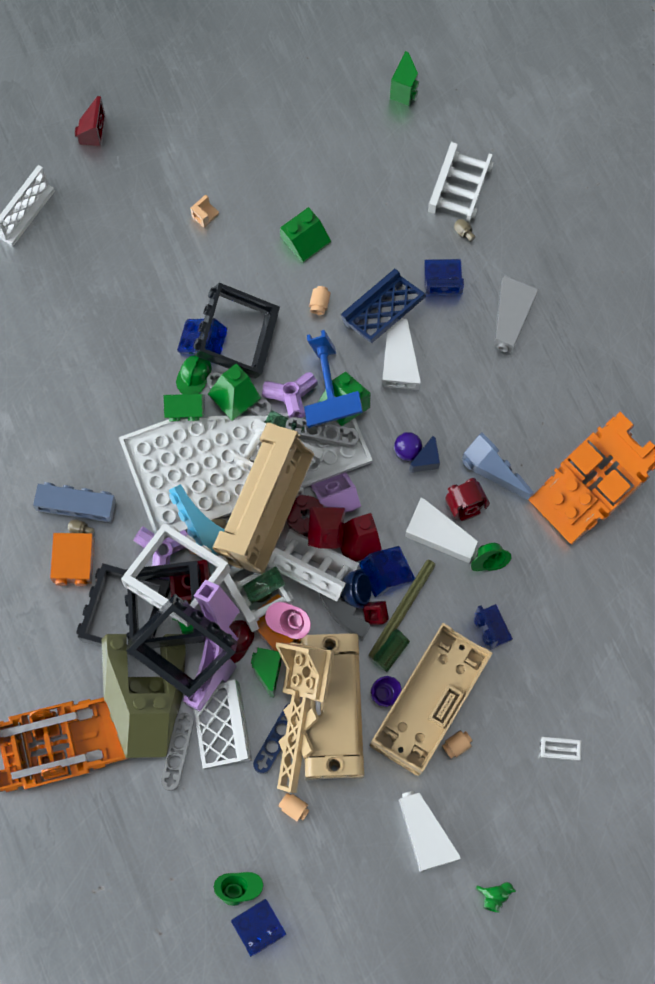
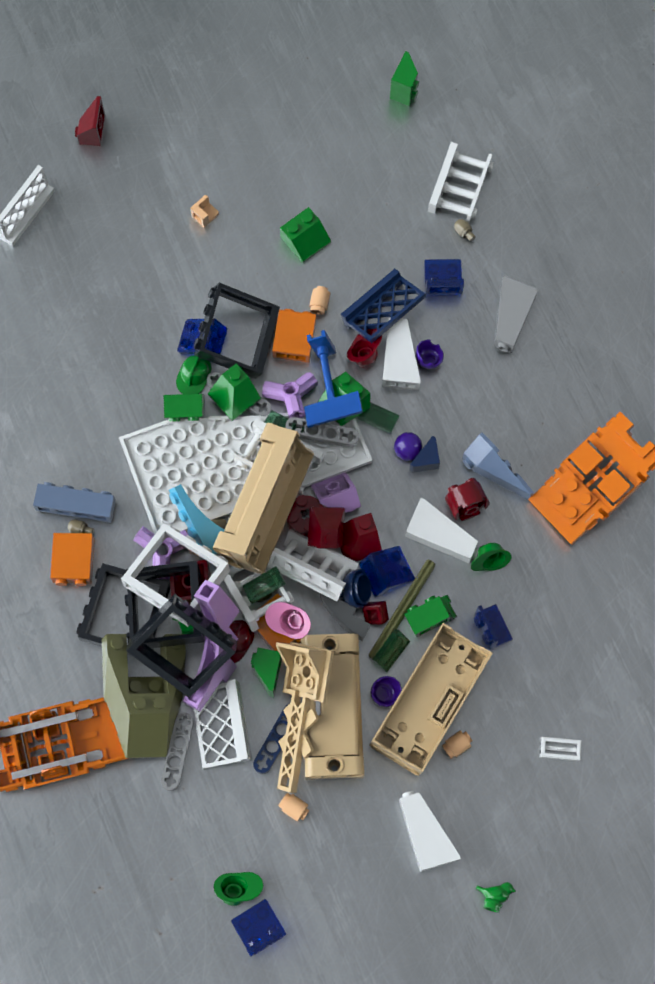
none -> orange brick [272,309,316,363]
none -> dark red piece [347,328,382,368]
none -> clear green tile [357,402,400,433]
none -> green hinge [404,595,457,637]
none -> dark purple hair [415,339,444,369]

